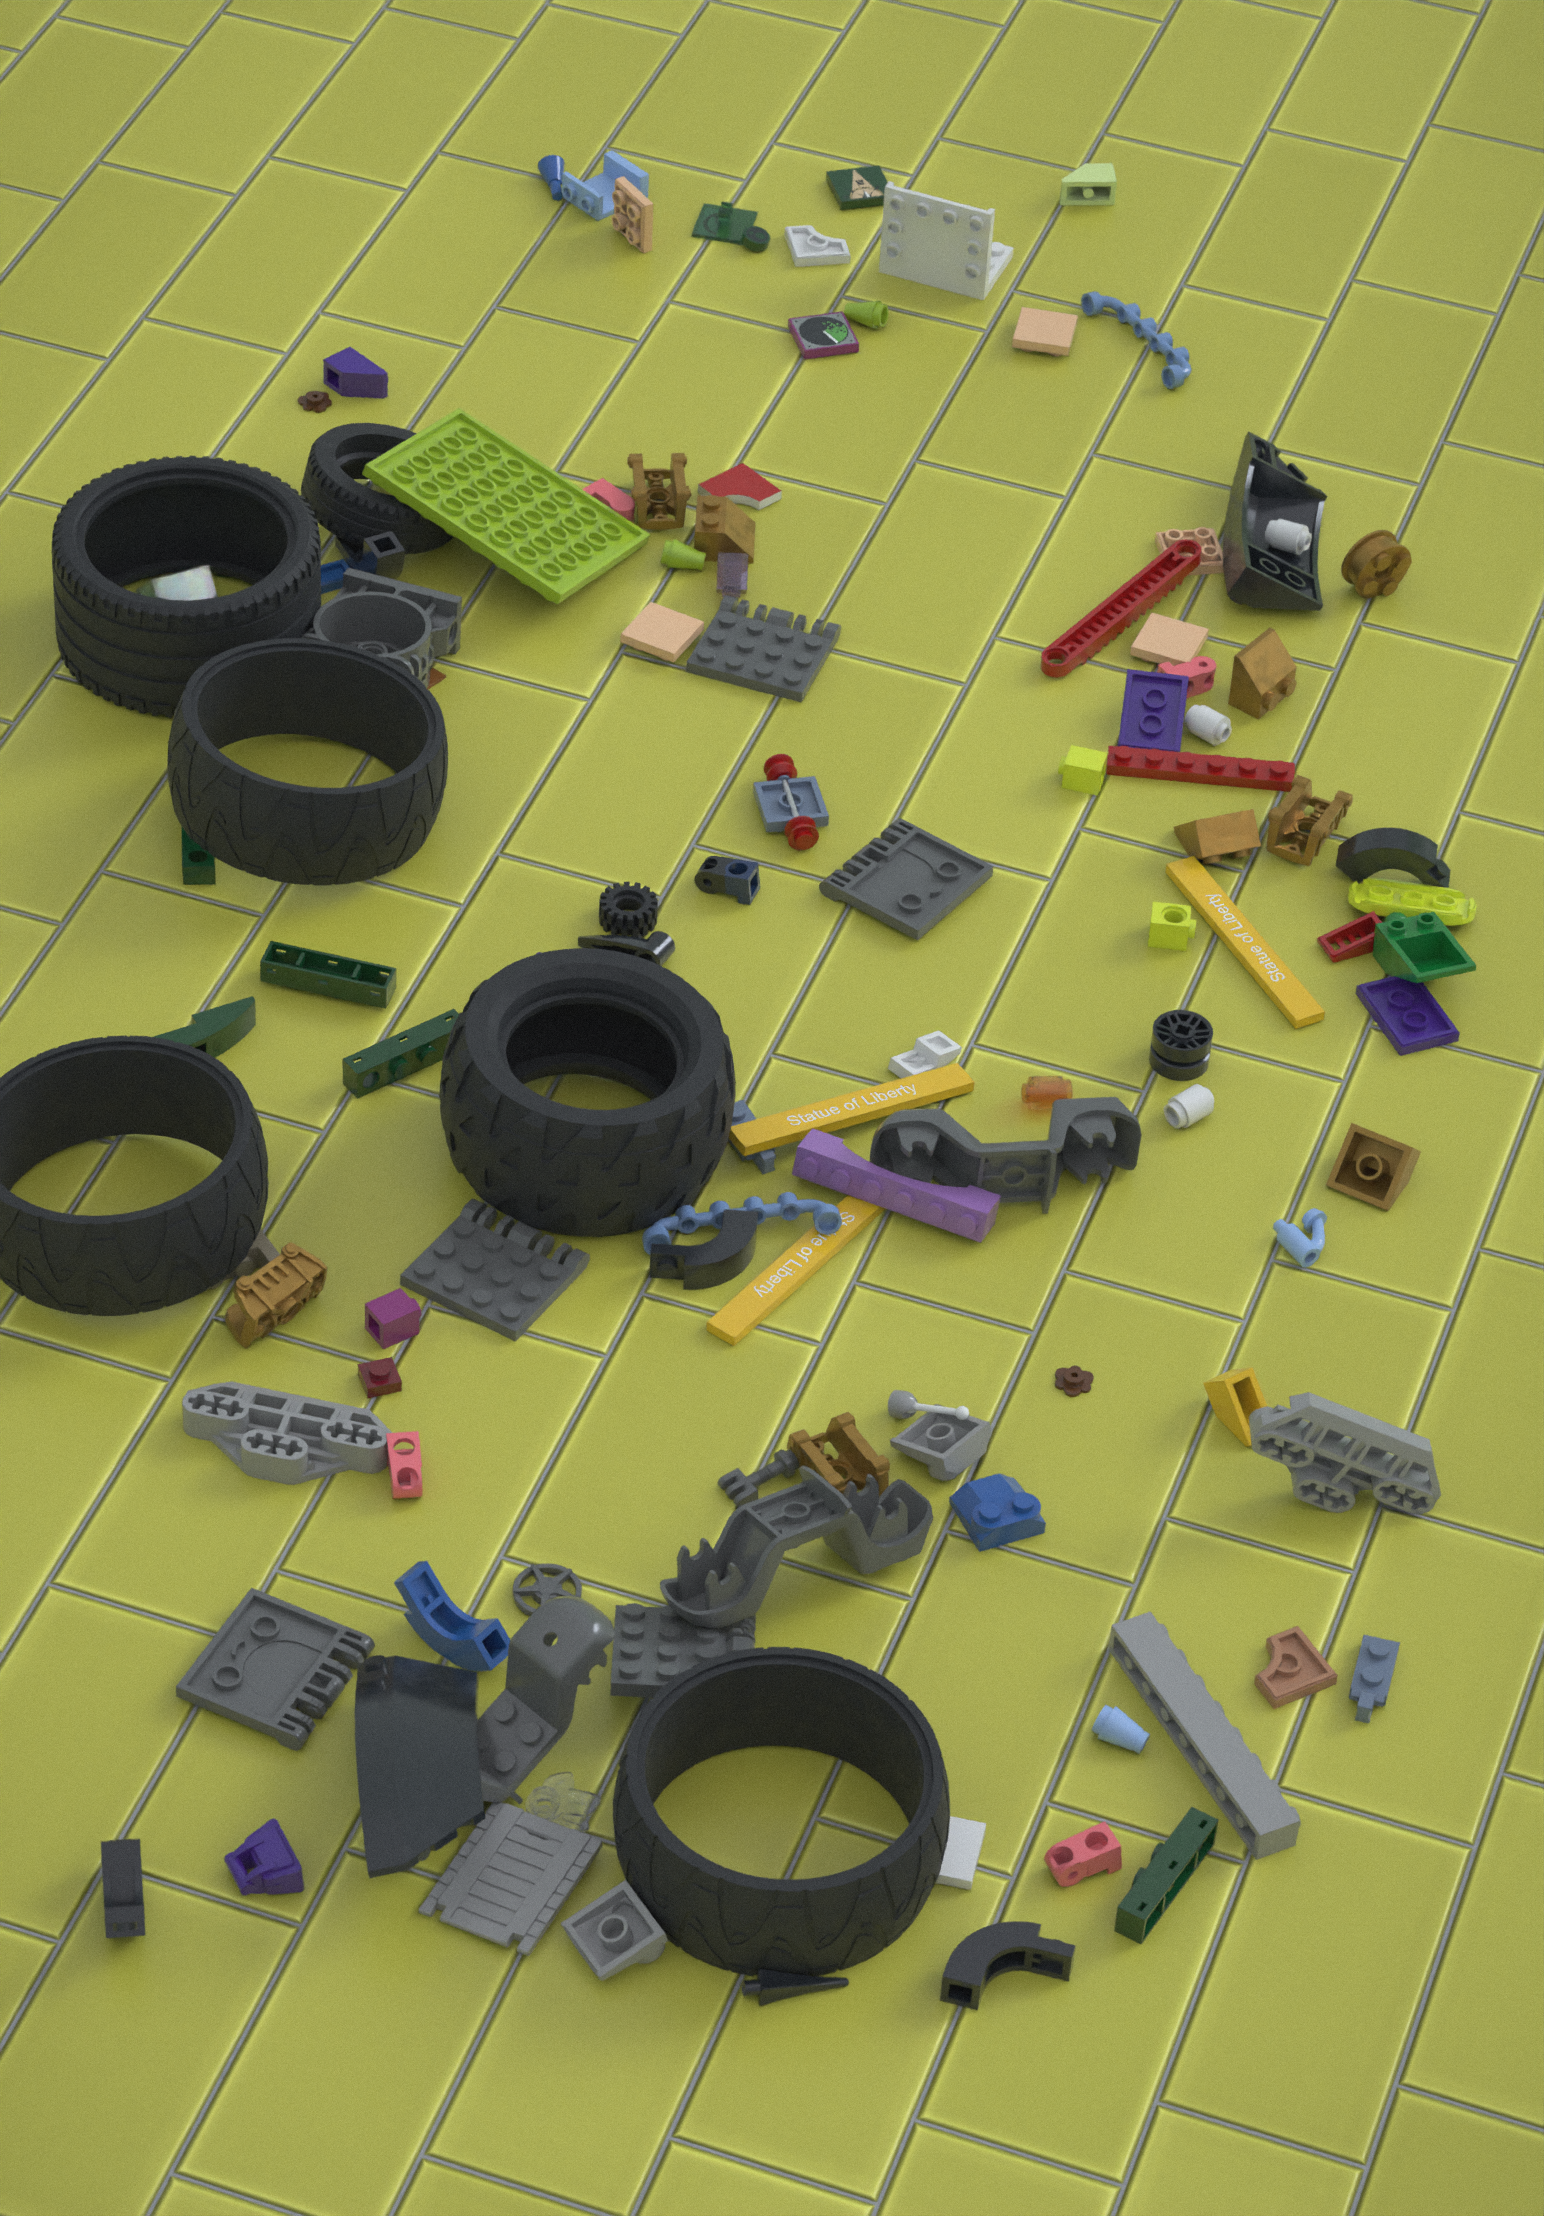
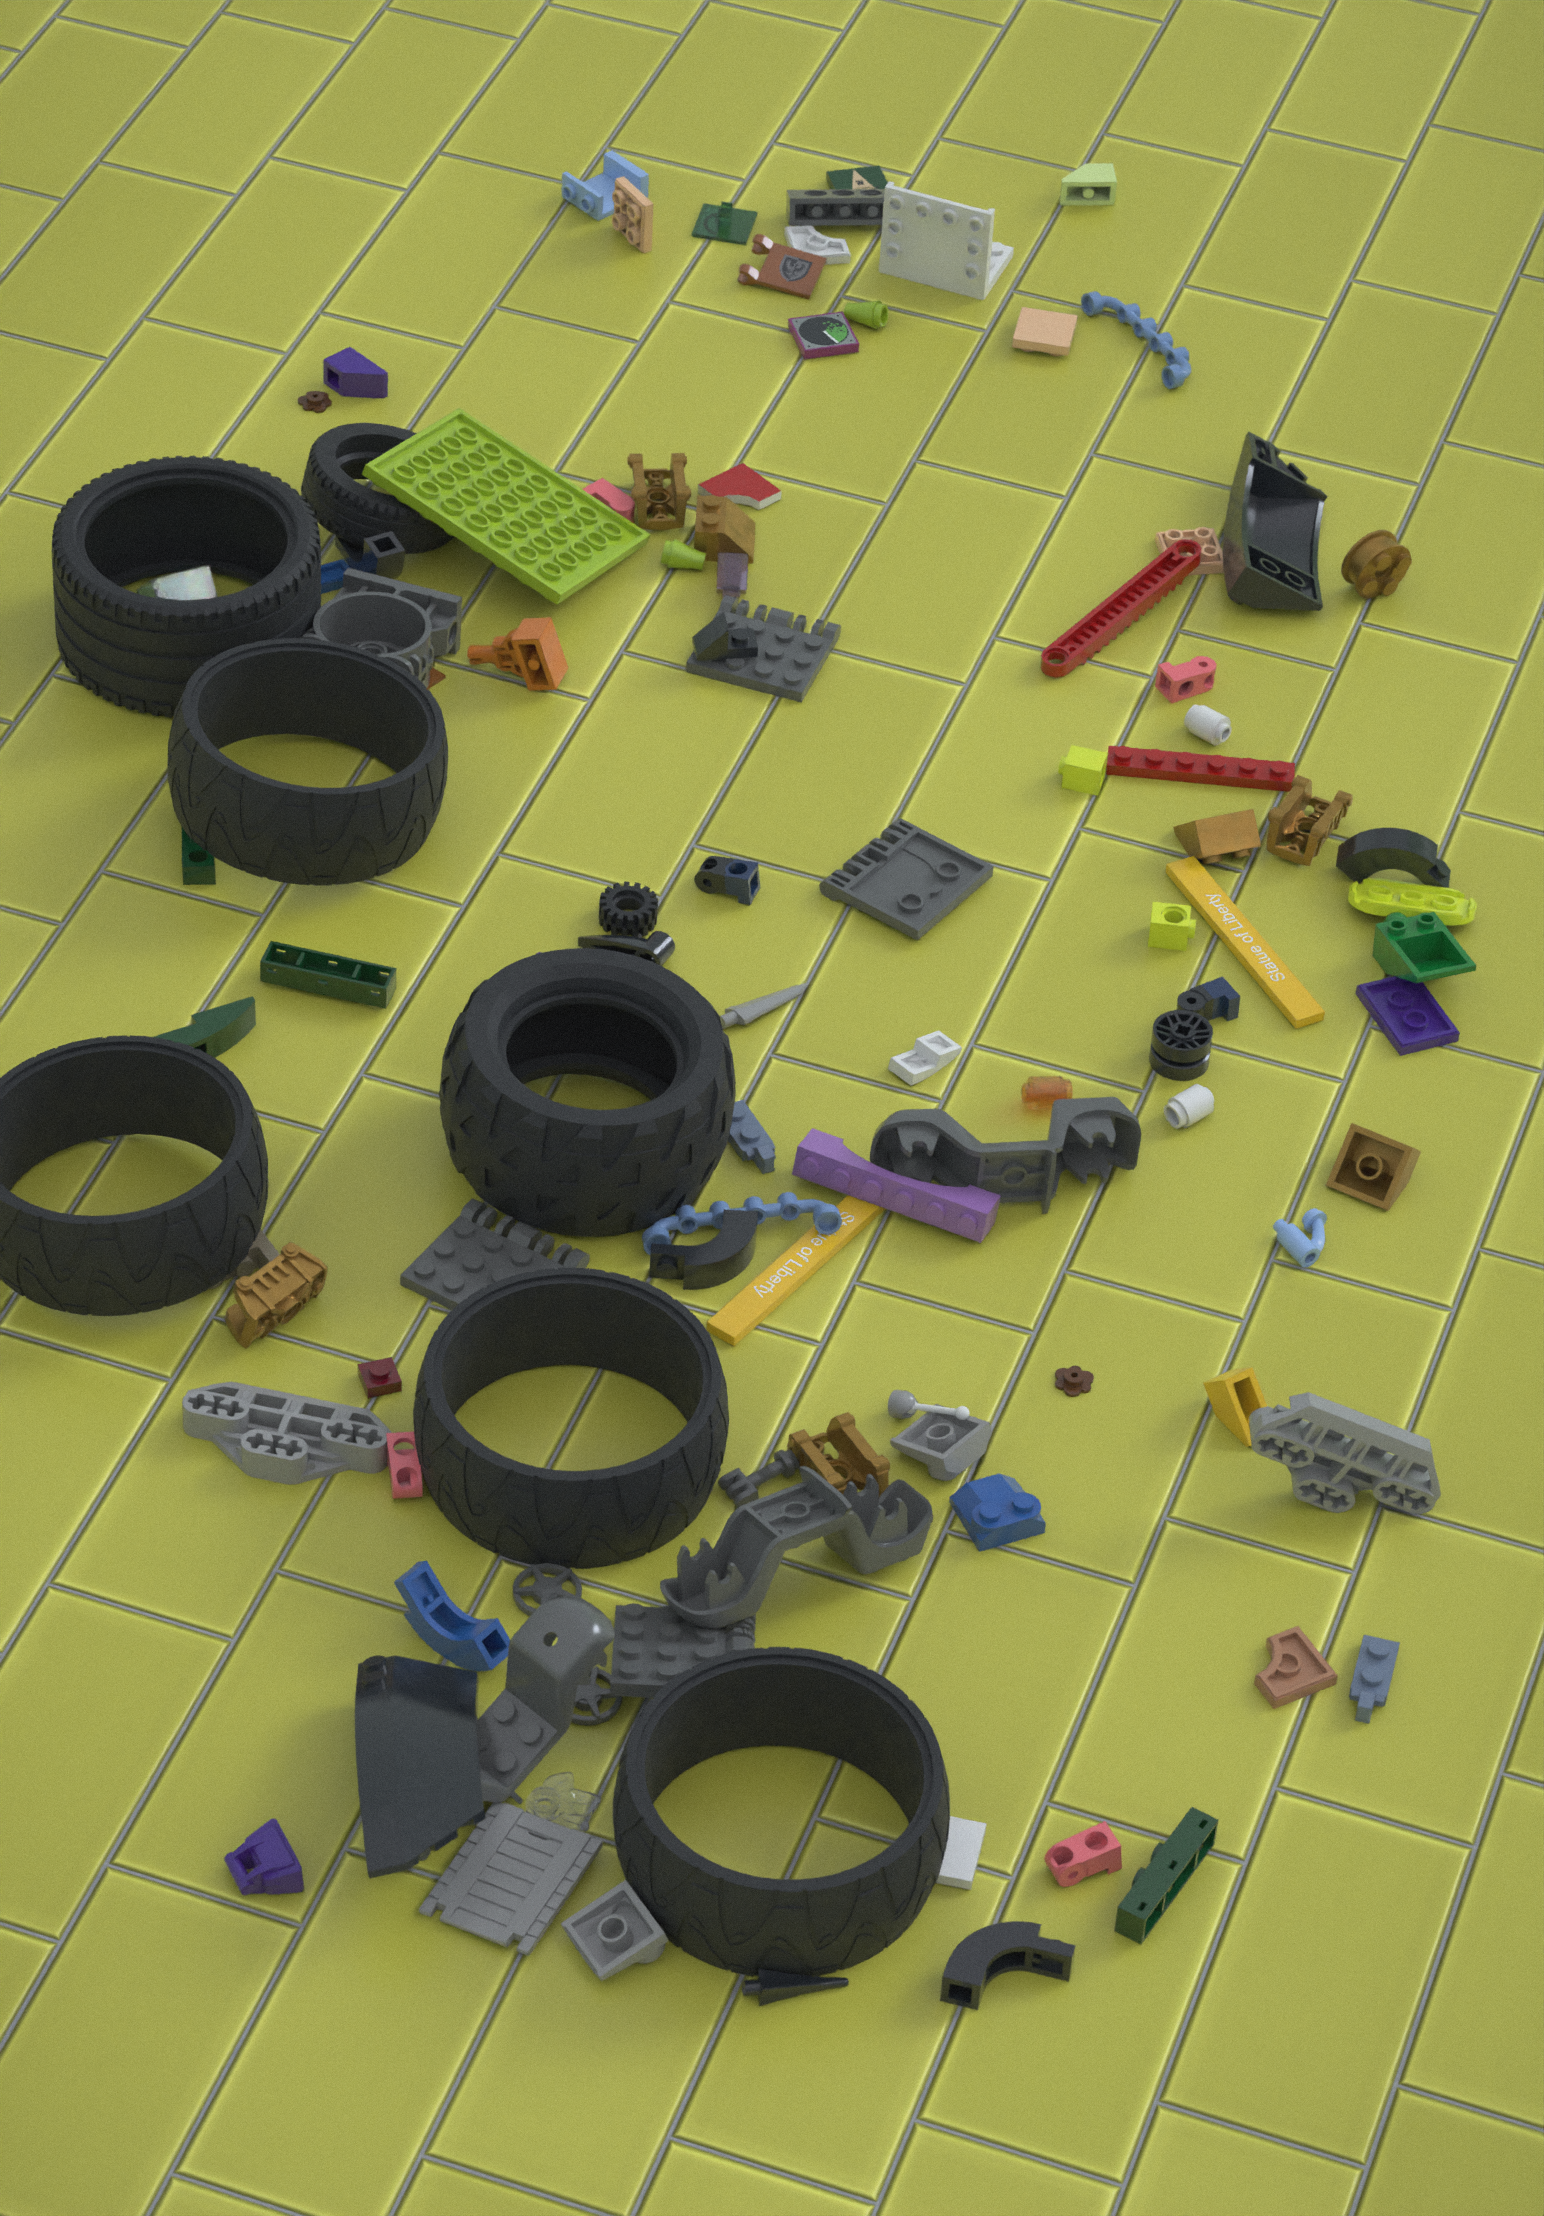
black arch [101,1838,145,1938] -> none
dark grey hinge [176,1588,375,1750] -> none
dark green piece [342,1009,459,1099] -> none
magenta brick [365,1288,422,1350] -> none
blue cone [537,155,565,200] -> none
light nougat tile [620,602,704,662] -> none
yellow tile [729,1063,975,1156] -> none
dark green tile [741,226,771,252] -> none
sand blue plate [753,754,829,850] -> none
light blue cone [1091,1705,1150,1754] -> none
light grey brick [1108,1611,1301,1860] -> none
dark purple tile [1118,669,1189,752] -> none
light nougat tile [1130,613,1209,666] -> none
pearl gold slope [1228,628,1297,719] -> none
white brick [1265,519,1312,555] -> none
red slope [1317,911,1382,963] -> none
none -> black tyre [413,1268,729,1569]
none -> orange brick [467,617,568,691]
none -> dark grey wheel [571,1666,622,1725]
none -> black slope [692,612,758,661]
none -> light grey bar [720,982,809,1029]
none -> dark orange flag [738,234,827,299]
none -> dark grey brick [786,189,885,226]
none -> leg [1176,976,1240,1021]

